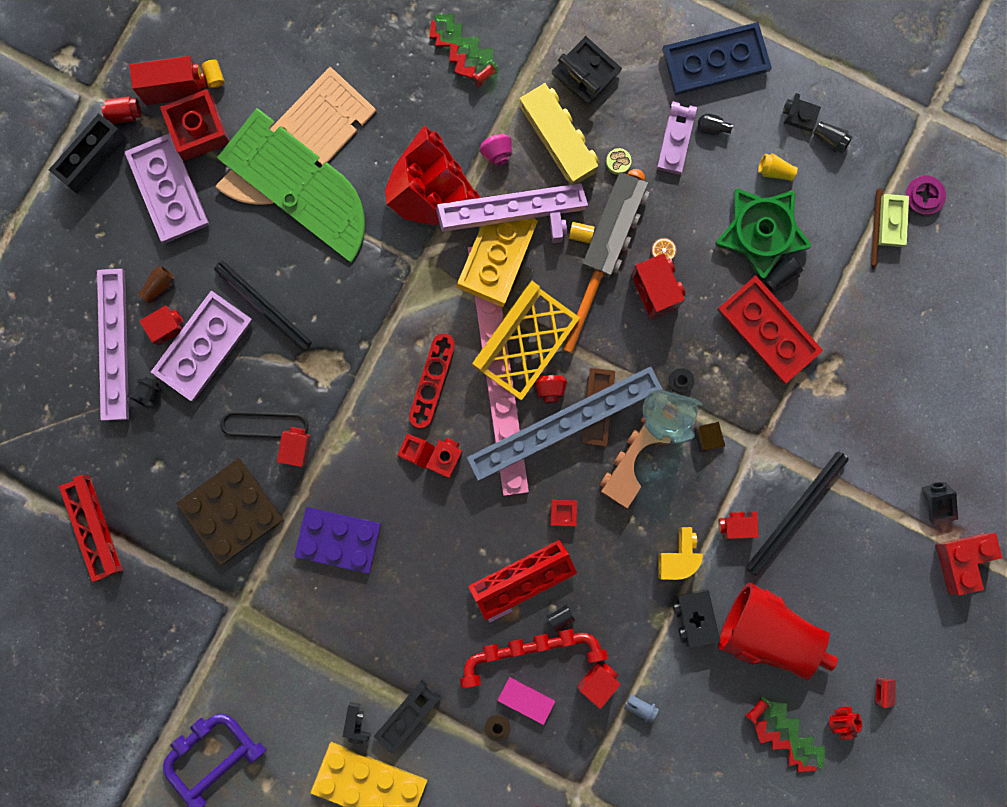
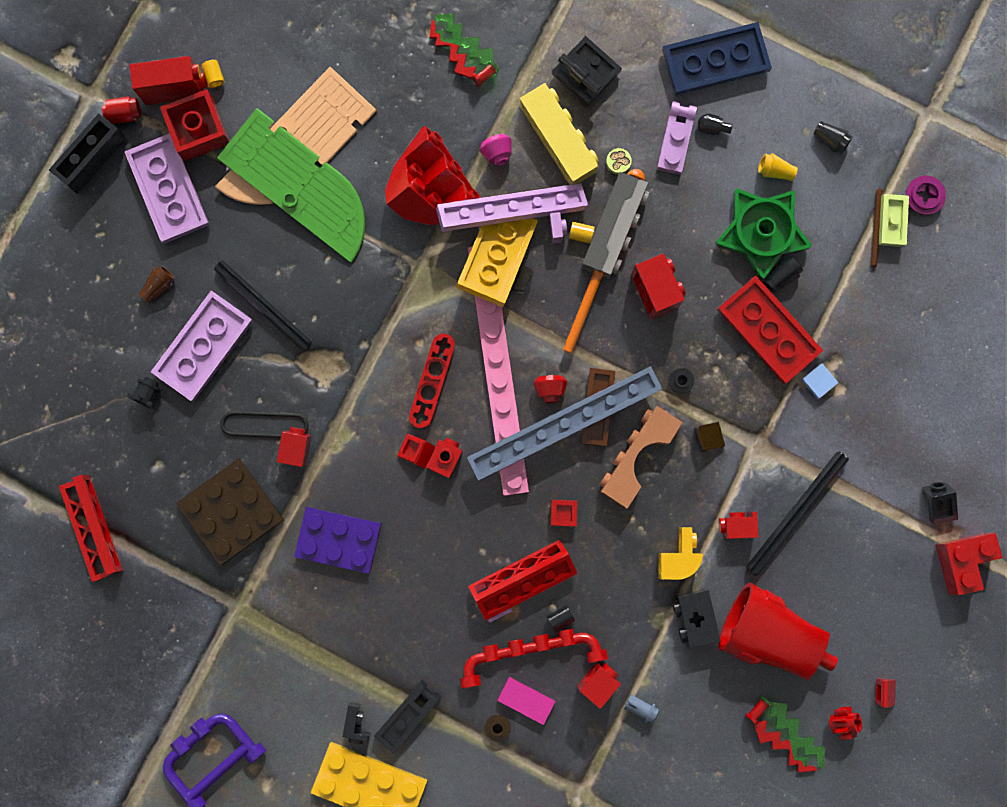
lavender plate [97,269,129,421] -> none
red brick [140,306,184,346] -> none
yellow fence [470,281,580,401] -> none
clear light blue piece [643,390,703,444] -> none
tile [651,238,677,260] -> none
black bracket [782,93,821,132] -> none
none -> light blue tile [801,363,838,399]

